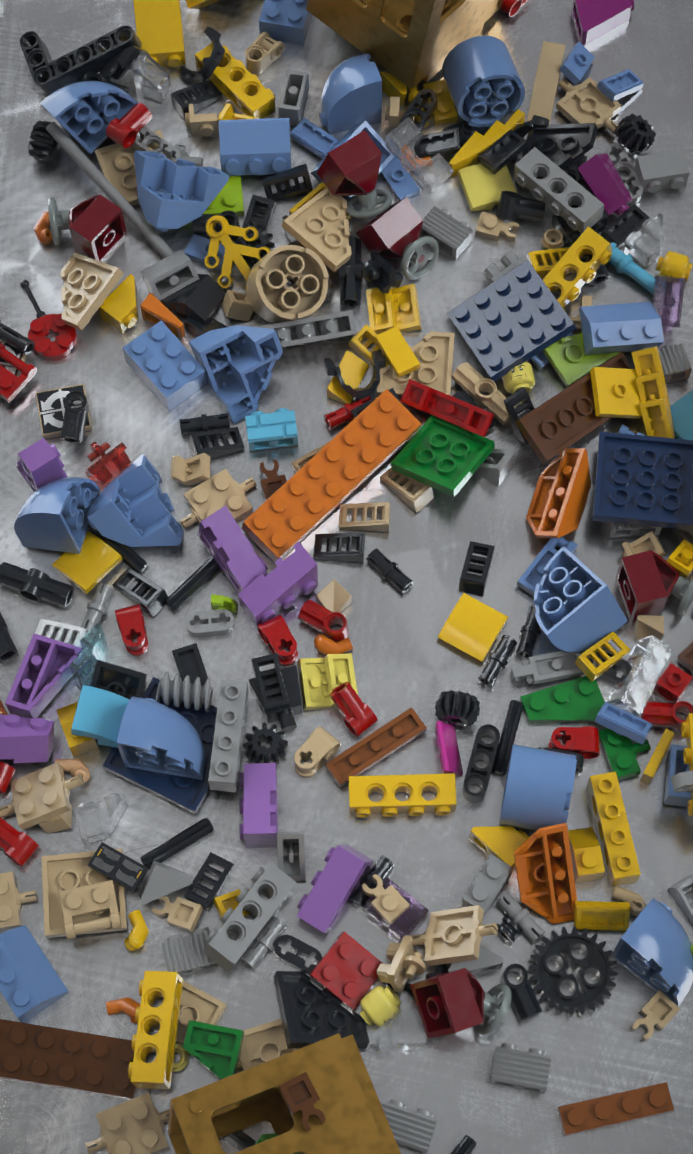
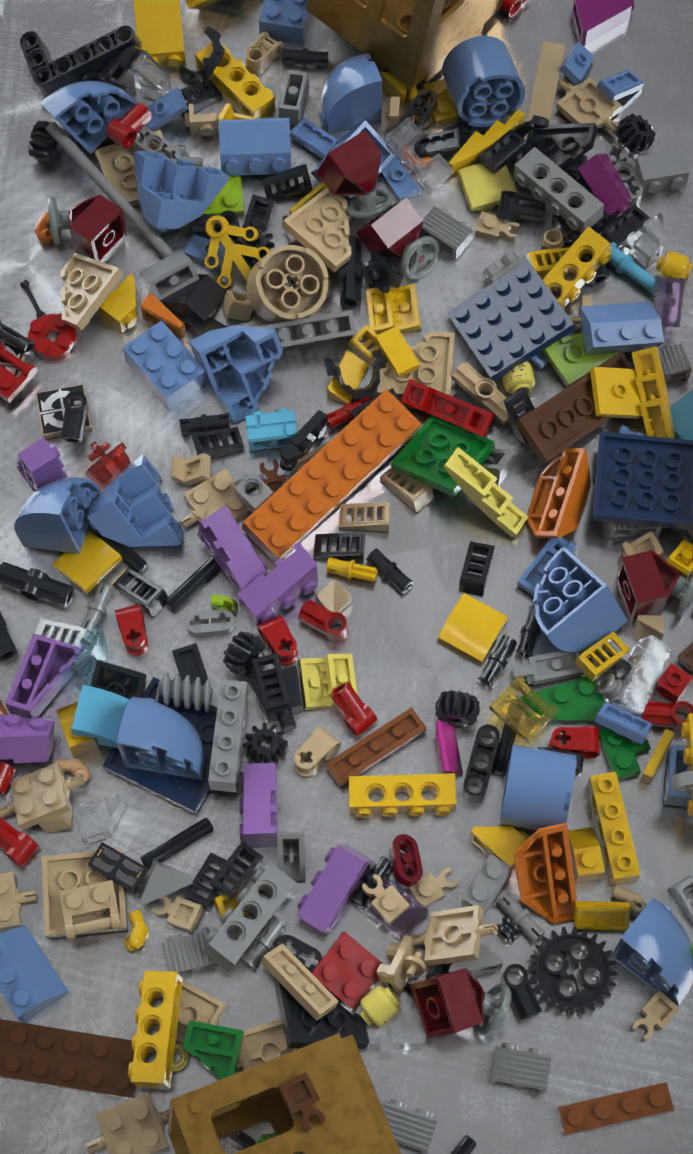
orange arm [106,997,140,1024] -> none
orange arm [314,634,353,655] -> none
none -> medium blue plate [145,87,188,132]
none -> black slope [210,841,264,900]
none -> black gear [223,631,265,676]
none -> light grey brick [234,471,274,513]
none -> tan plate [261,943,339,1021]
none -> black hinge [280,410,327,471]
none -> black pin [282,48,328,67]
none -> yellow axle [326,557,377,582]
none -> dark red plate [389,834,423,887]
none -> tan plate [408,867,459,910]
none -> light yellow slope [443,447,529,538]
none -> clear yellow plate [489,675,559,743]
none -> light grey bush [598,673,623,700]

